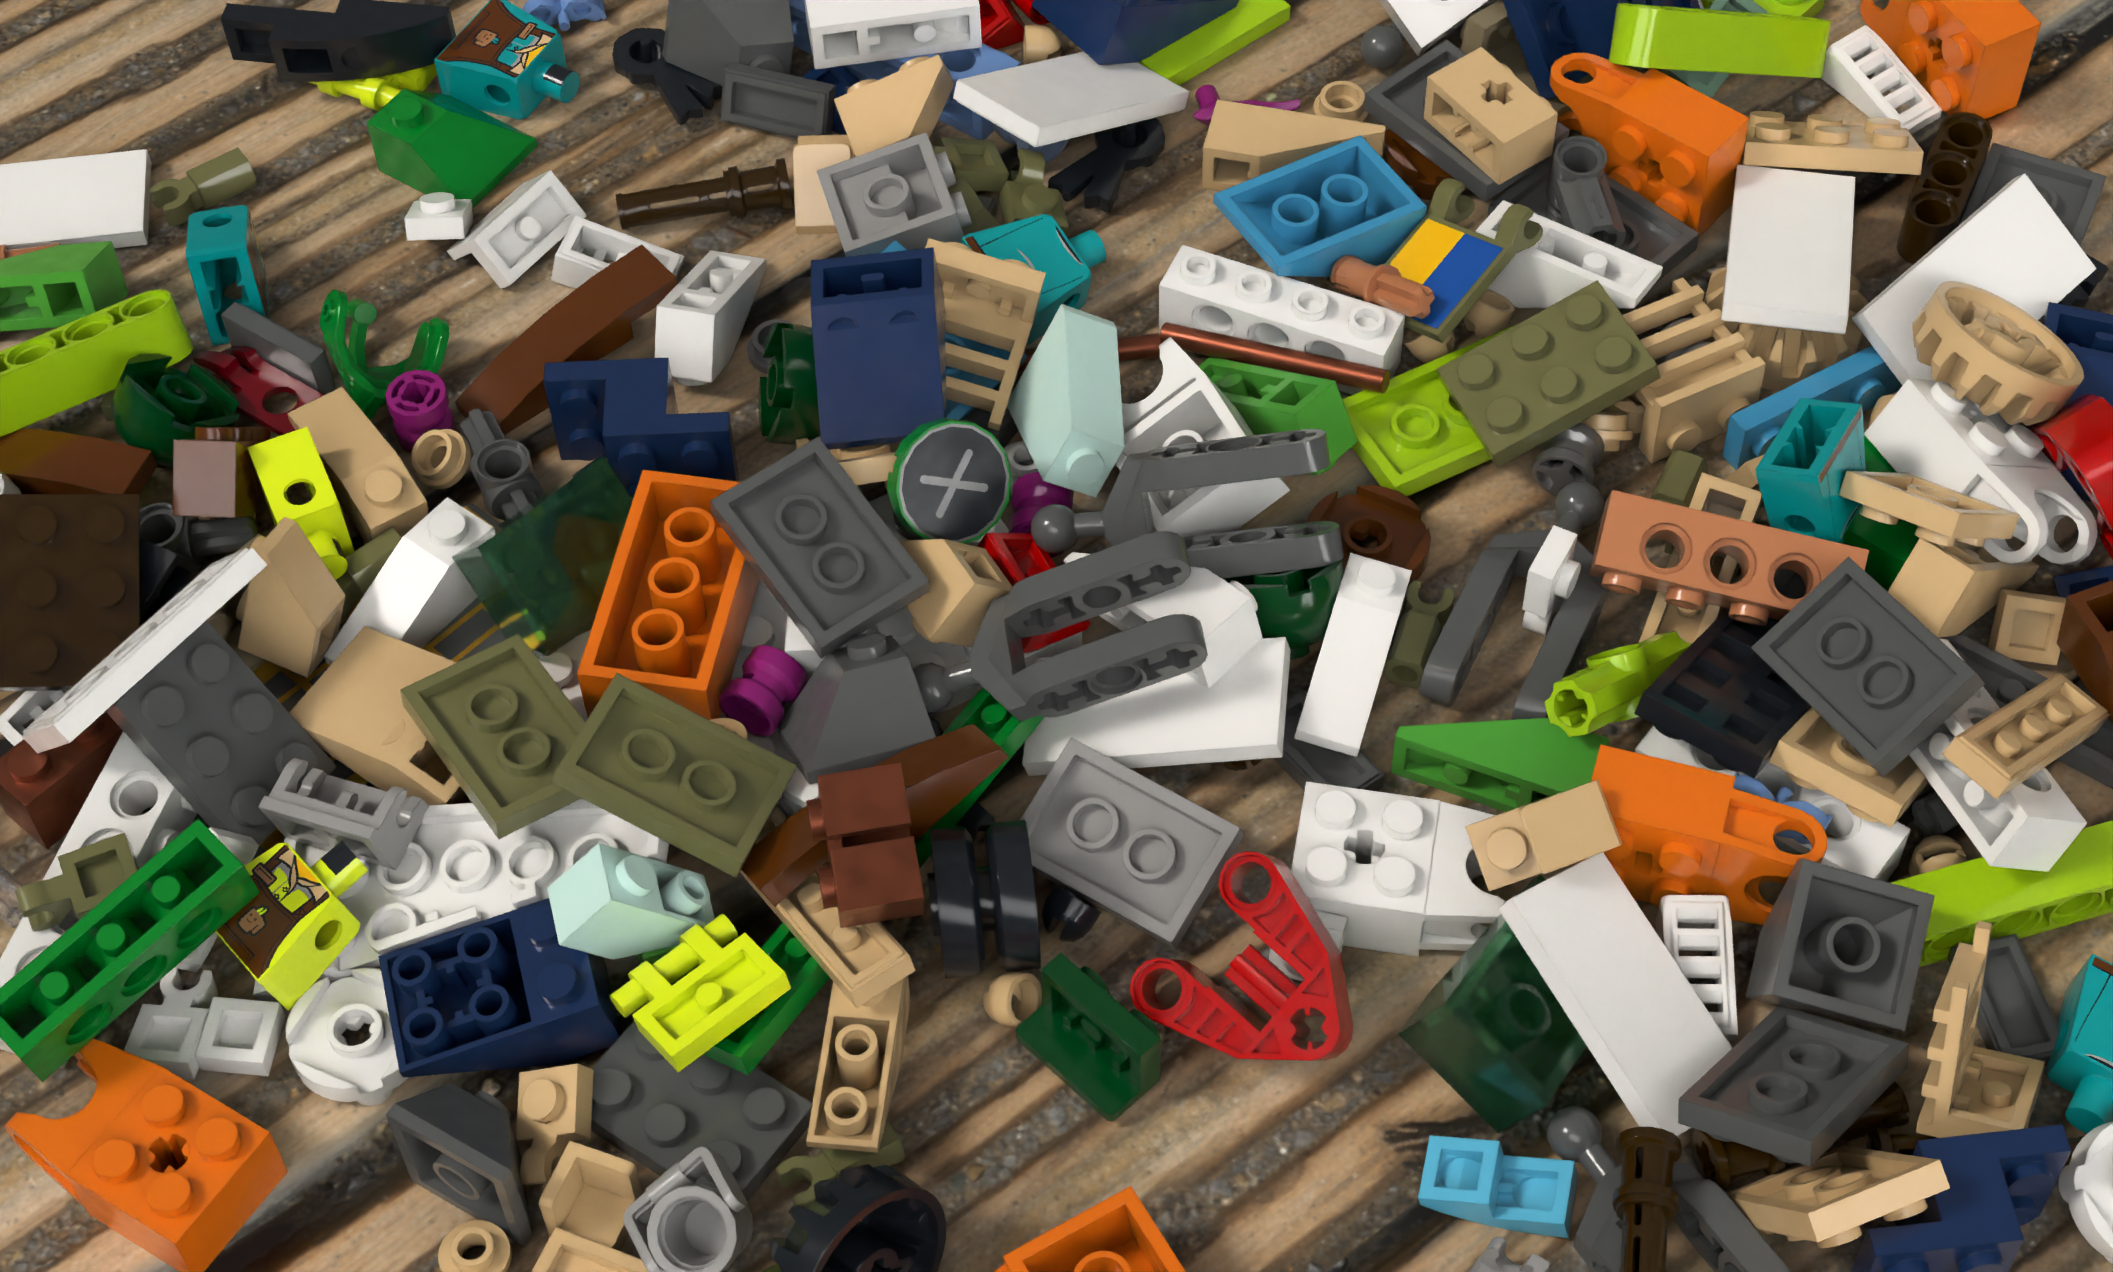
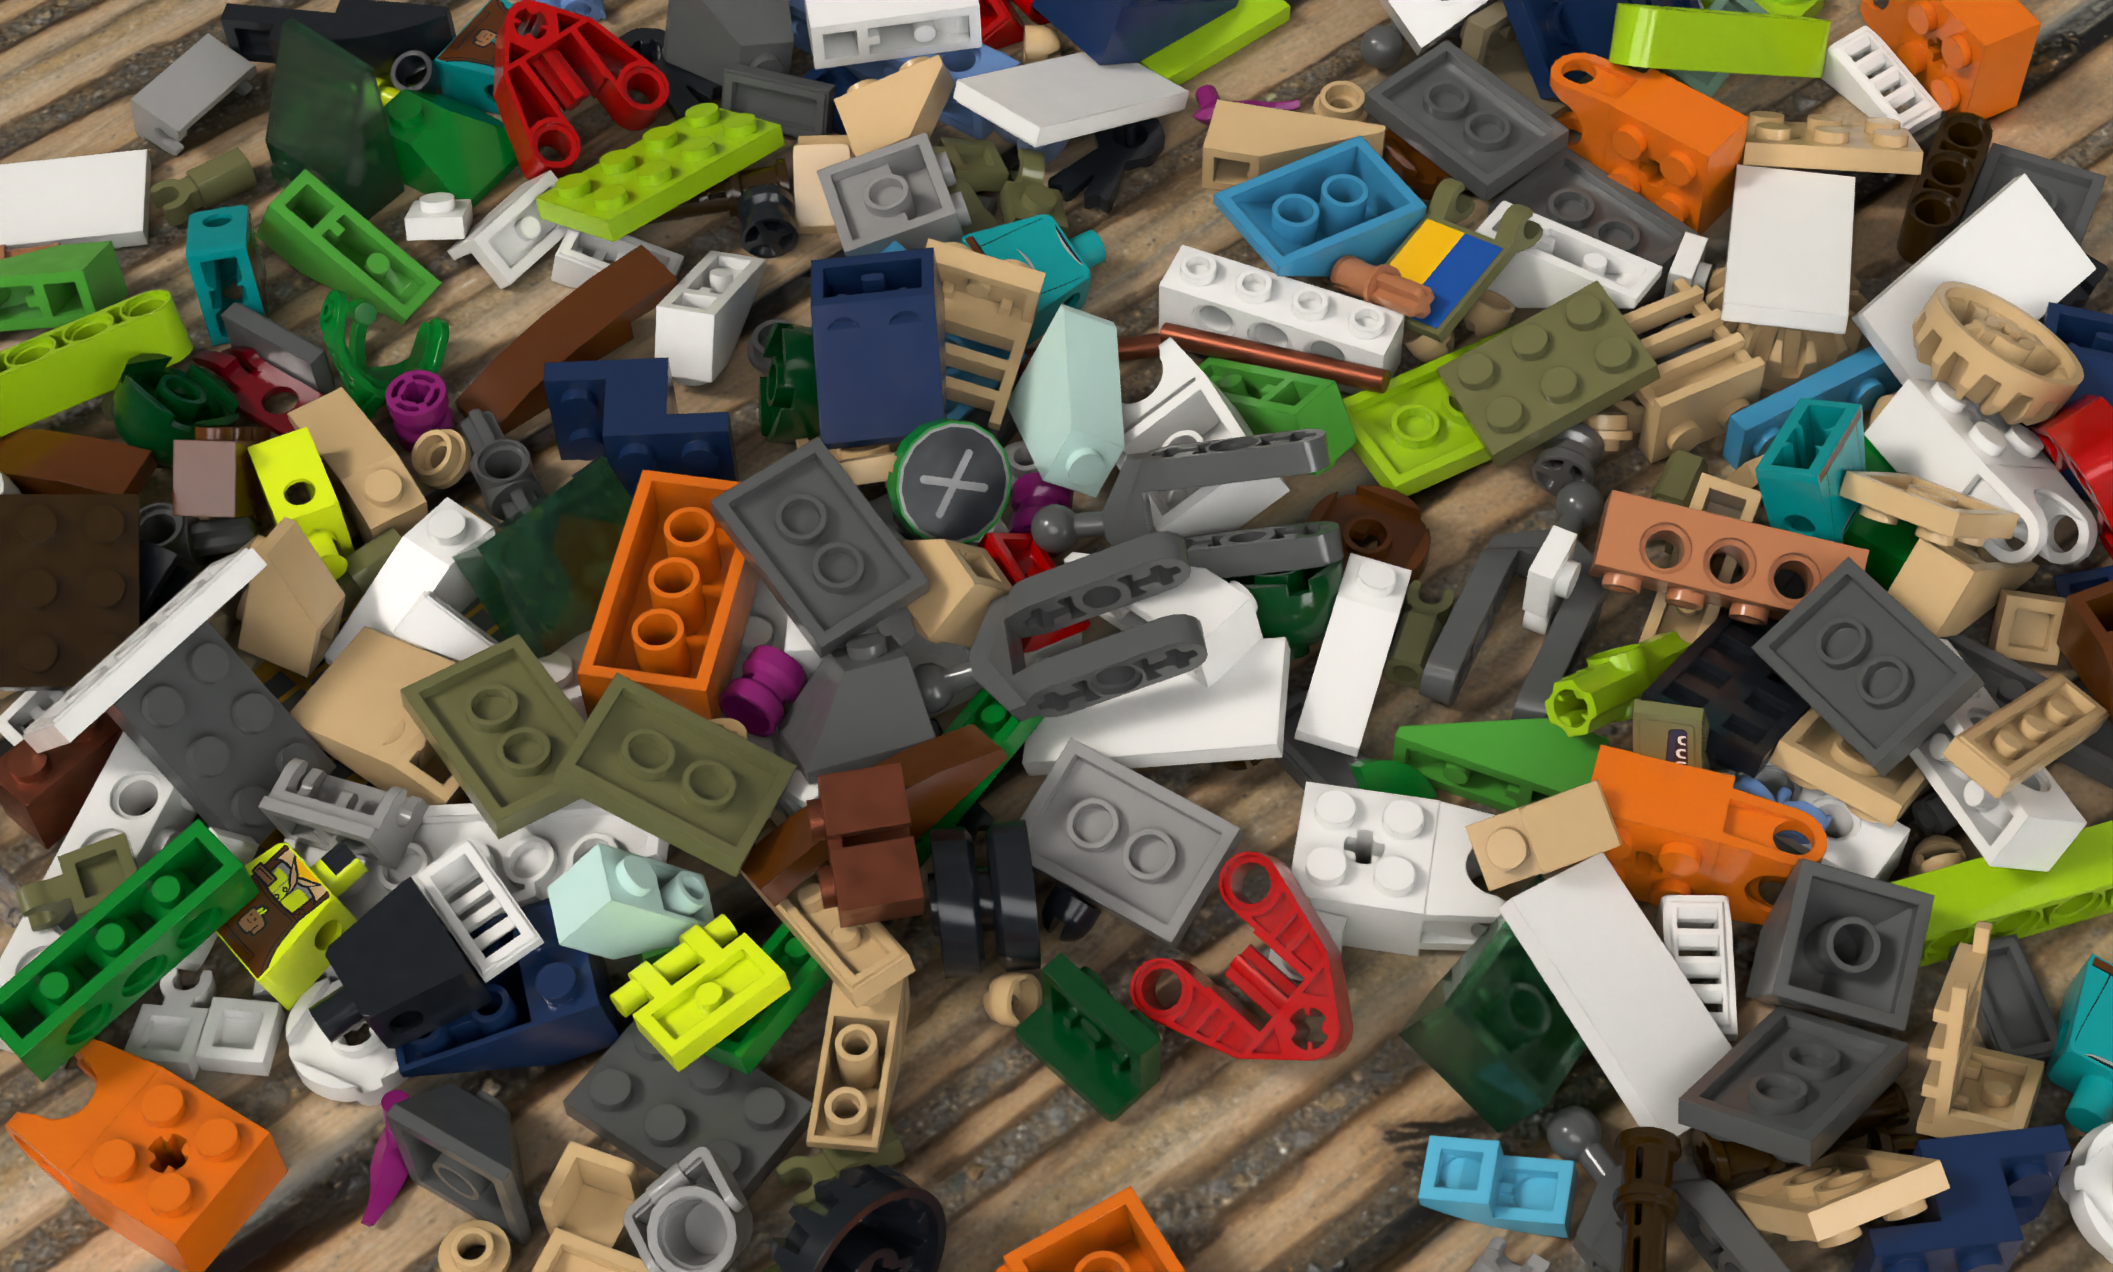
tan plate [516,1063,594,1191] -> none
tan brick [1424,47,1558,185] -> none
dark grey piece [1546,136,1626,247] -> none
none -> light grey hinge [131,33,256,156]
none -> bright green slope [256,168,442,325]
none -> clear green slope [265,18,405,220]
none -> black torso [308,876,493,1049]
none -> magenta bar [361,1090,409,1227]
none -> black hinge [390,50,441,93]
none -> white slope [393,590,500,662]
none -> white slope [412,837,544,983]
none -> red connector [493,0,669,180]
none -> lime plate [535,103,785,242]
none -> black wheel [737,185,798,258]
none -> green tile [1350,758,1438,799]
none -> olive slope [1632,699,1711,770]
none -> white plate [1664,232,1713,318]

